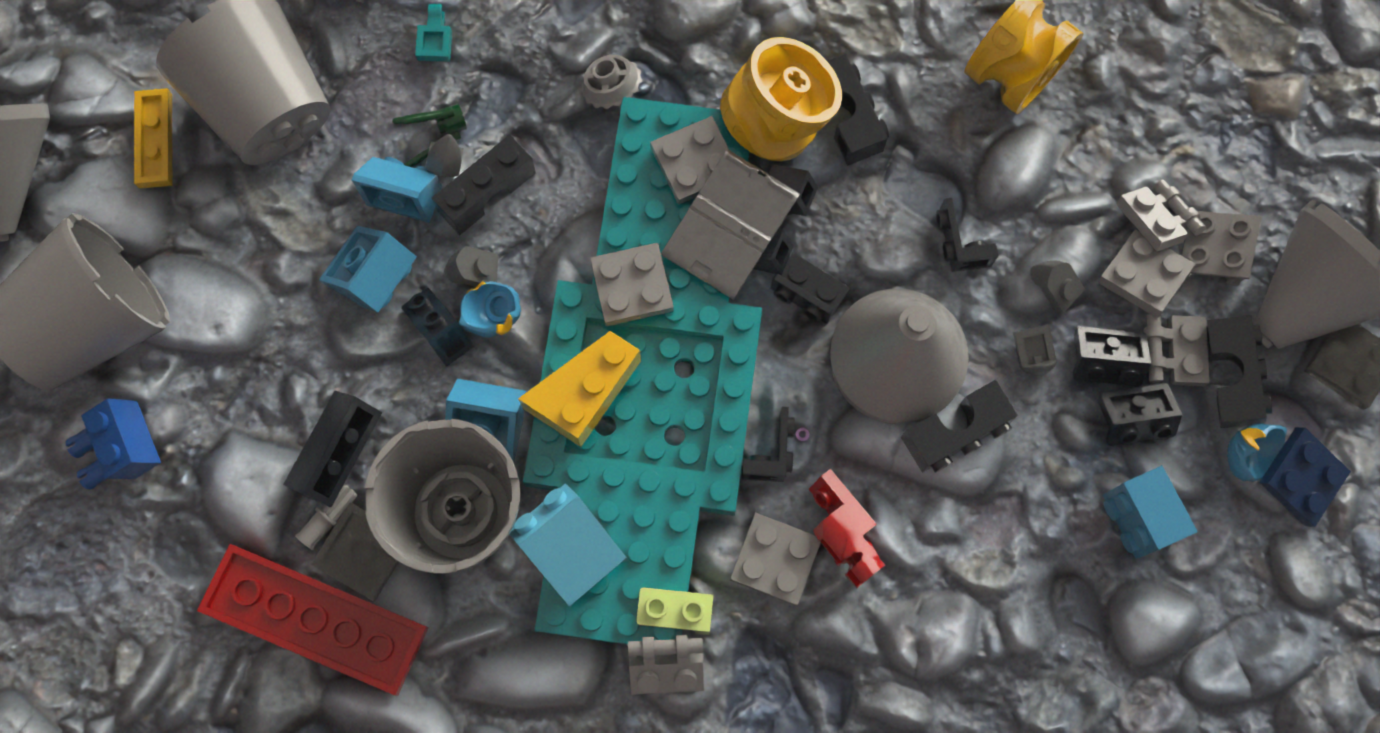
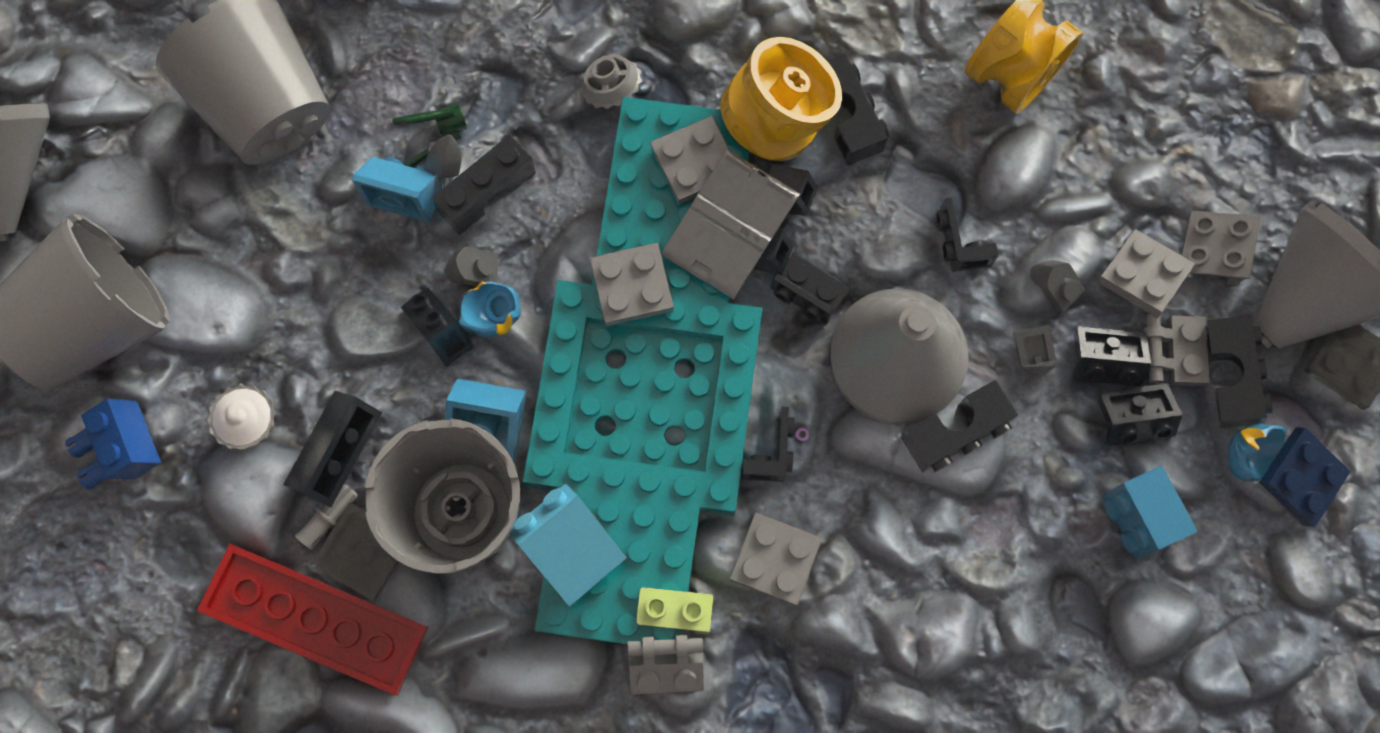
yellow plate [134,88,173,189] -> none
dark azure slope [319,226,417,312] -> none
teal plate [415,4,452,62] -> none
yellow wedge [518,331,641,447] -> none
red plate [809,469,885,589] -> none
light grey plate [1116,180,1206,252] -> none
none -> white piece [206,384,276,451]

